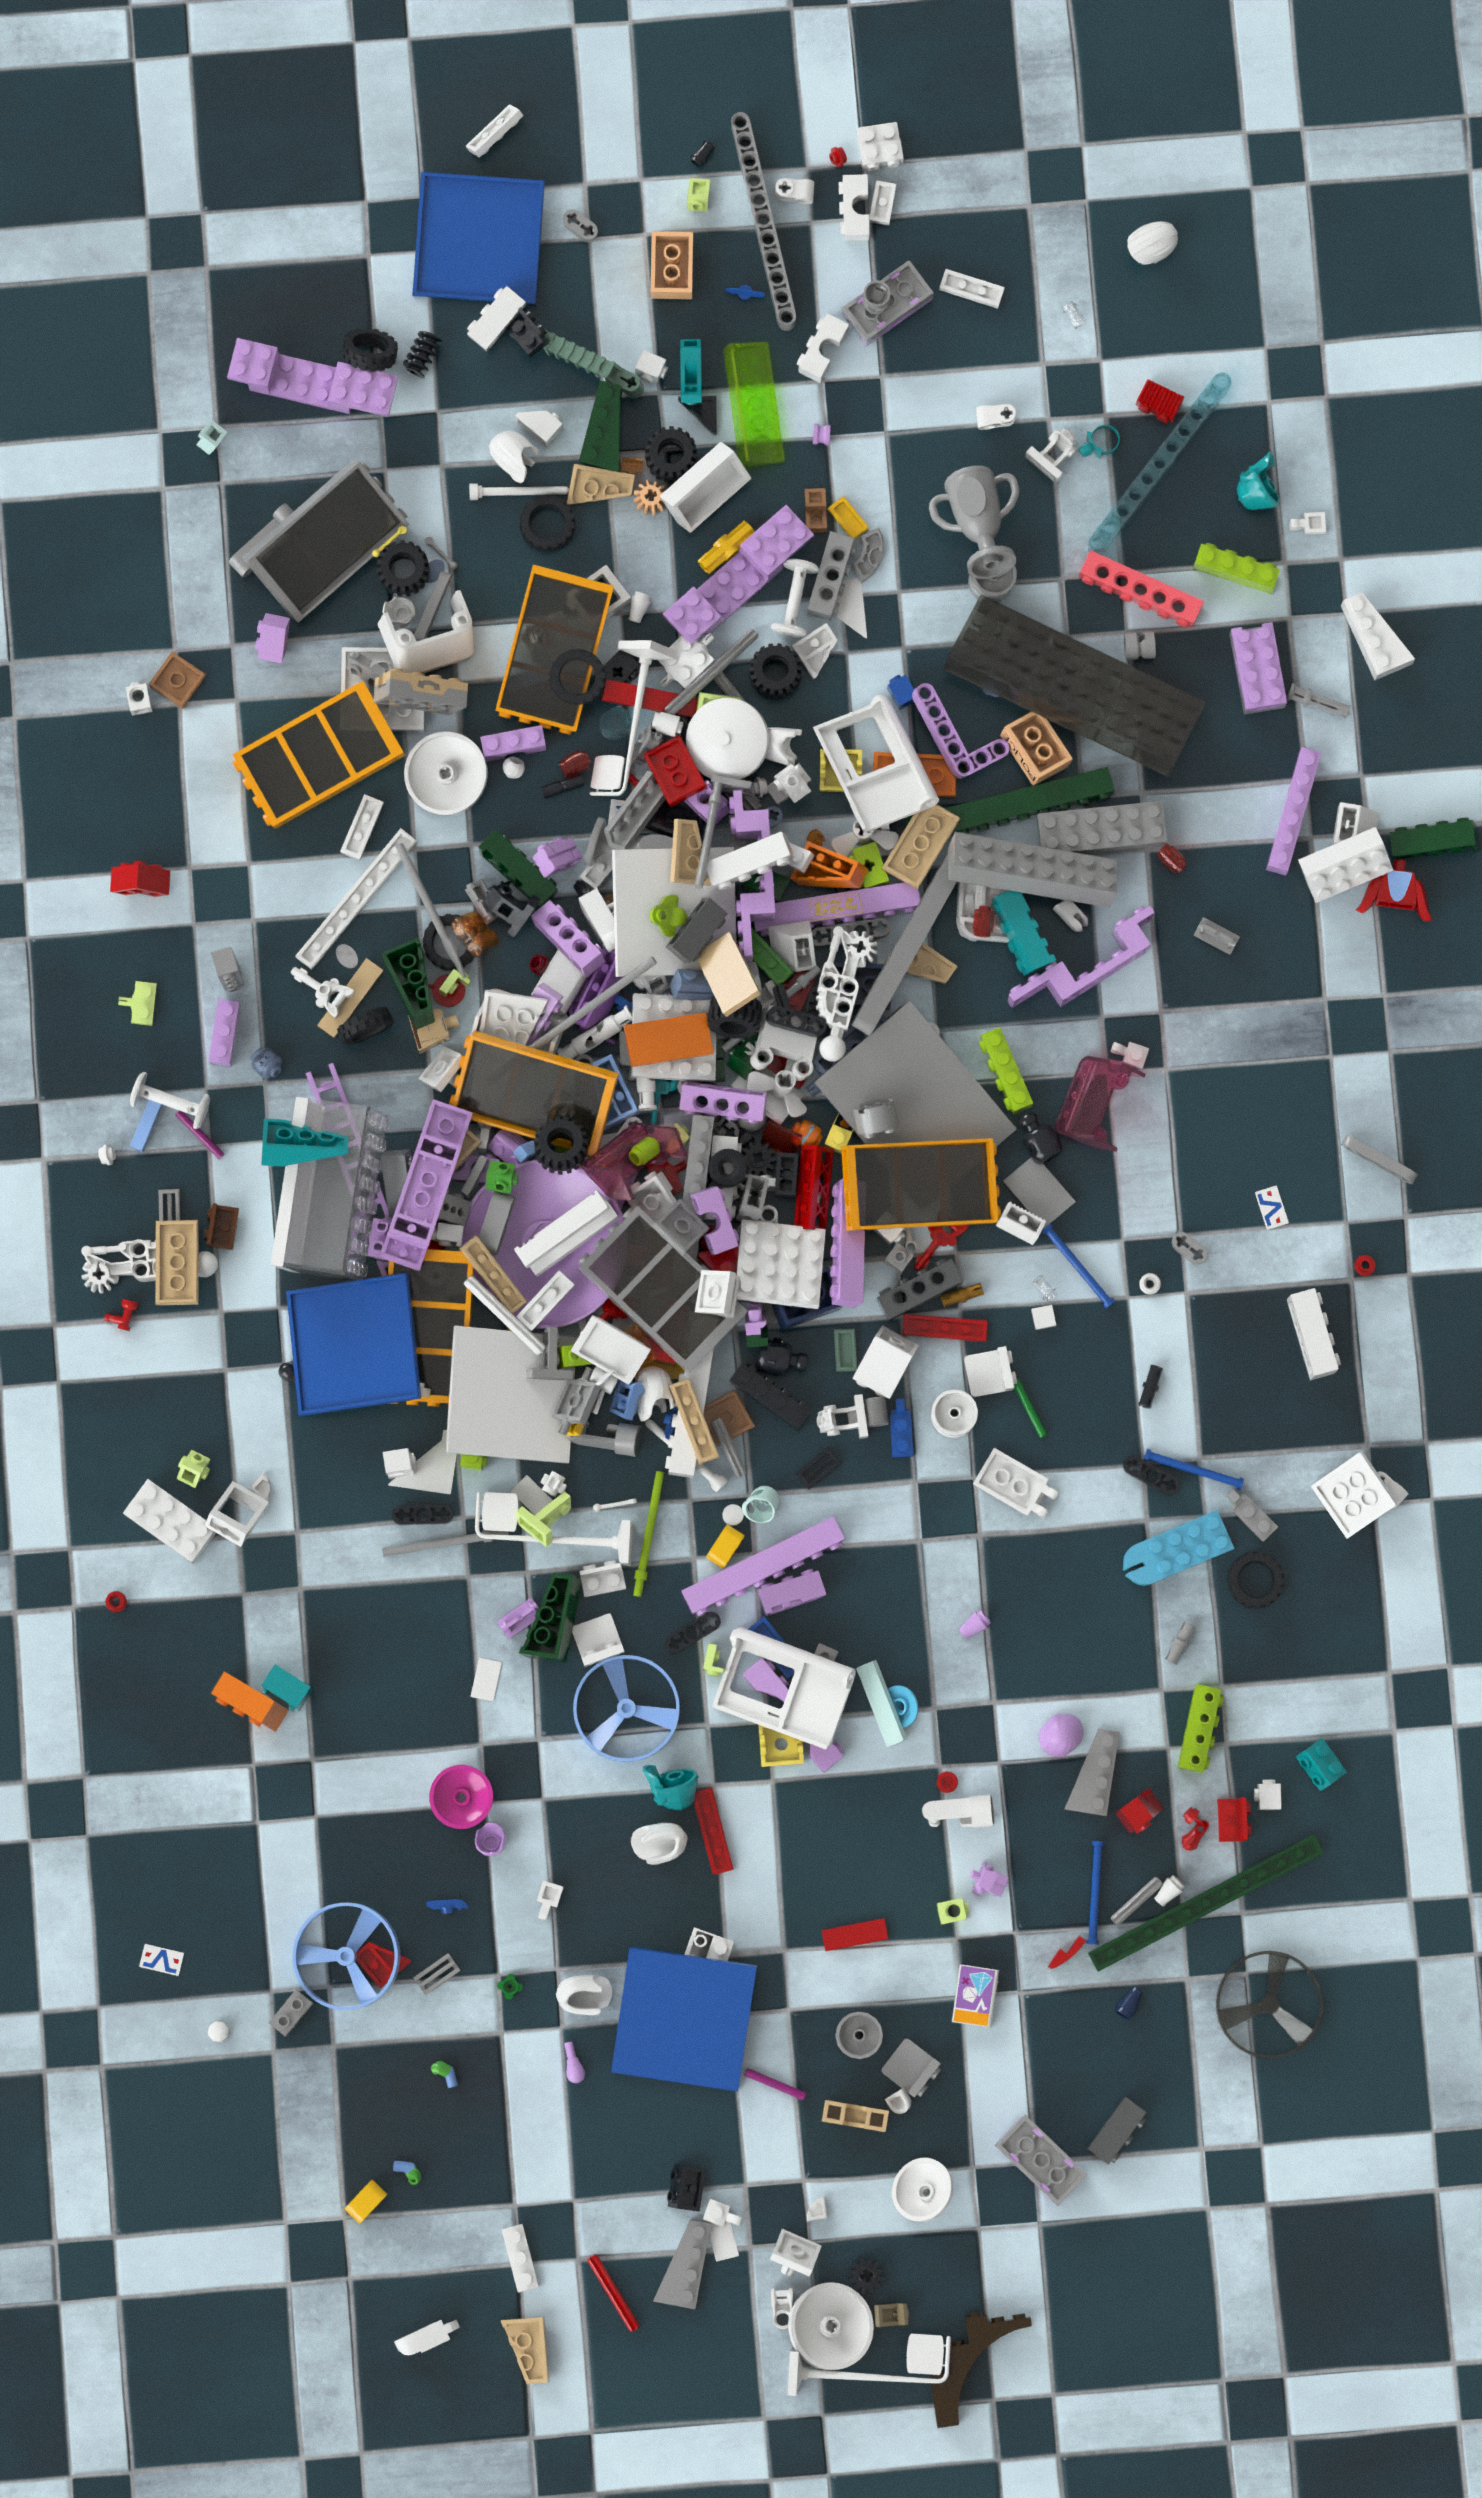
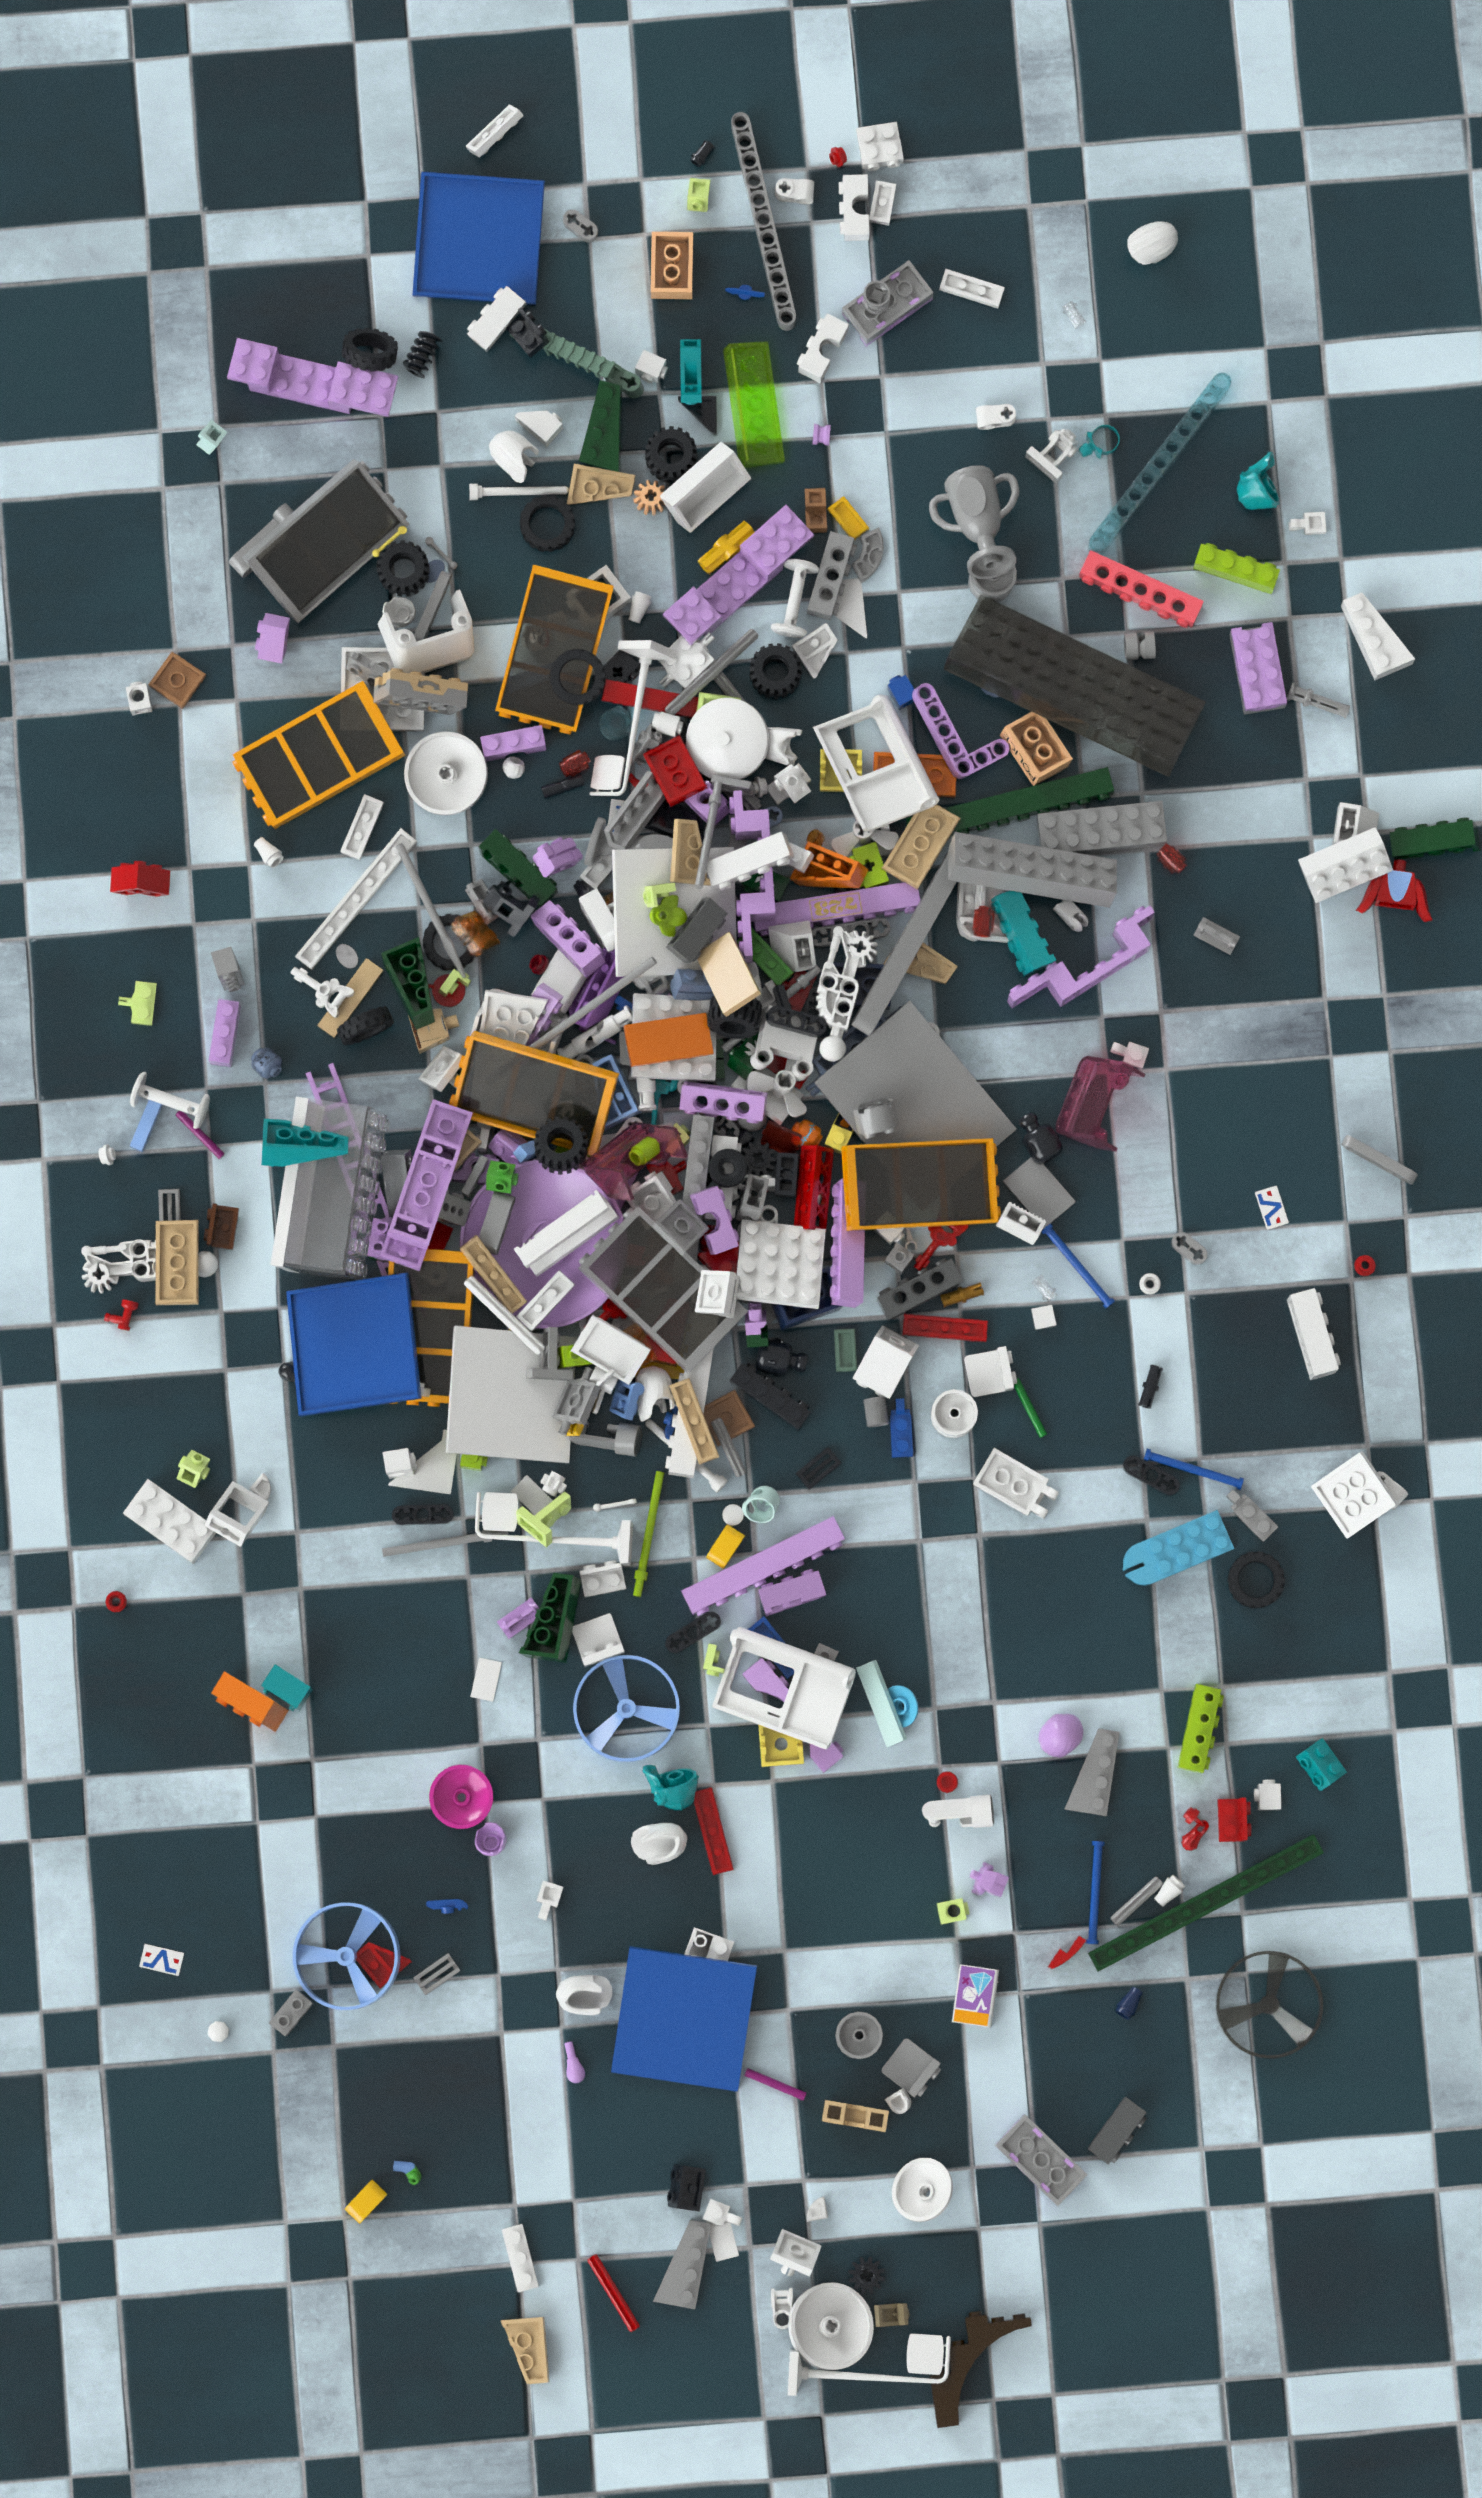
white piece [394,2319,460,2355] -> none
white brick [431,1223,463,1249] -> none
arm [431,2061,458,2088] -> none
green plate [497,1974,523,1999] -> none
clear orange plate [621,457,644,474] -> none
white tile [817,1394,868,1439] -> none
red tile [821,1918,888,1952] -> none
lavender cone [959,1610,991,1639] -> none
lime brick [978,1027,1033,1115] -> none
red wedge [1115,1788,1164,1834] -> none
red brick [1136,379,1185,423] -> none
light grey pin [1165,1621,1196,1665] -> none
lavender brick [1266,747,1321,876] -> none
none -> white cone [254,837,284,868]
none -> yellowish green bracket [643,883,676,907]

